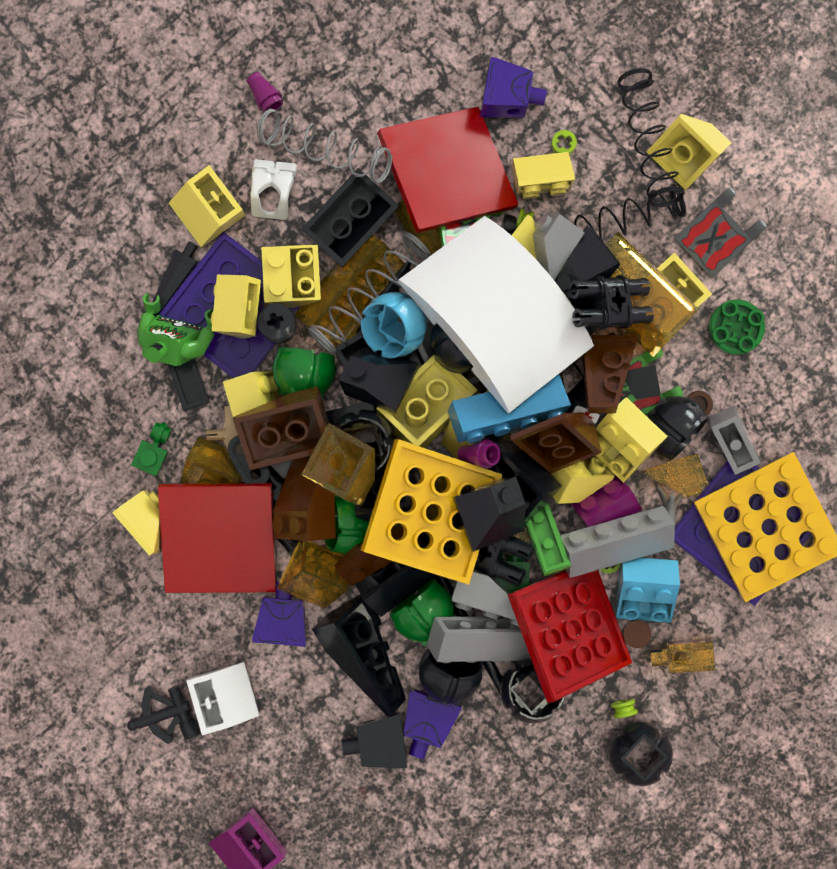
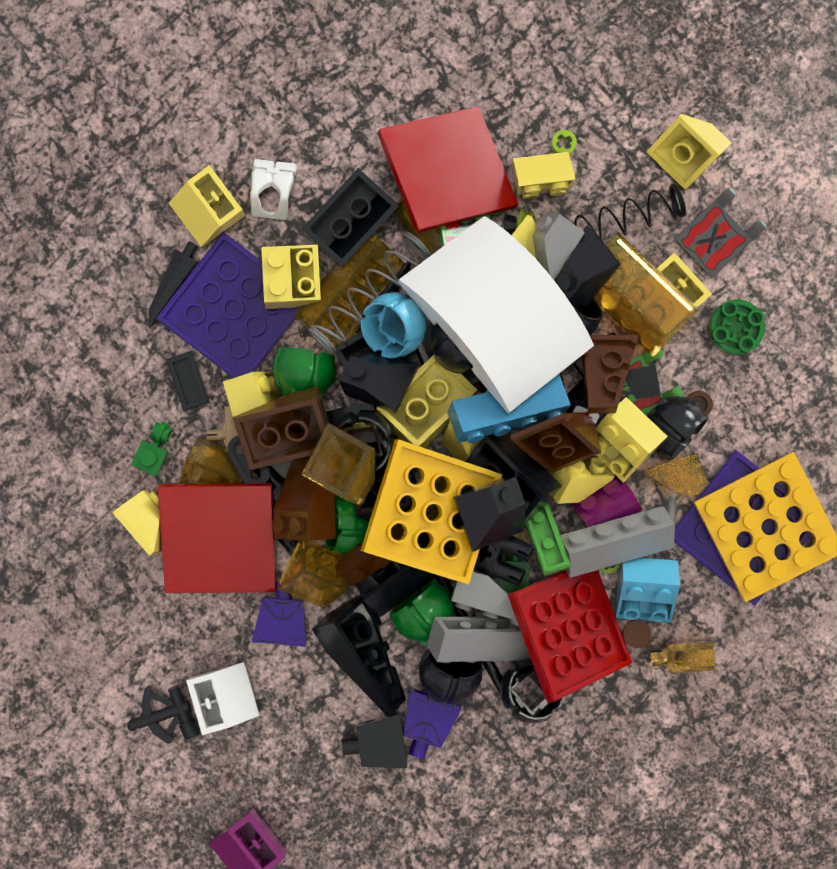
bright green torso [137,293,215,366] -> none
light yellow slope [211,274,261,338] -> none
magenta cone [246,72,283,114] -> none
light grey piece [257,109,392,184] -> none
black piece [258,303,297,344] -> none
magenta cone [458,440,500,469] -> none
dark purple torso [480,57,547,118] -> none
black pin [569,275,654,330] -> none
black piece [608,721,673,787] -> none
lime bush [610,698,638,719] -> none
black piece [617,68,685,207] -> none
light grey slope [709,405,761,475] -> none

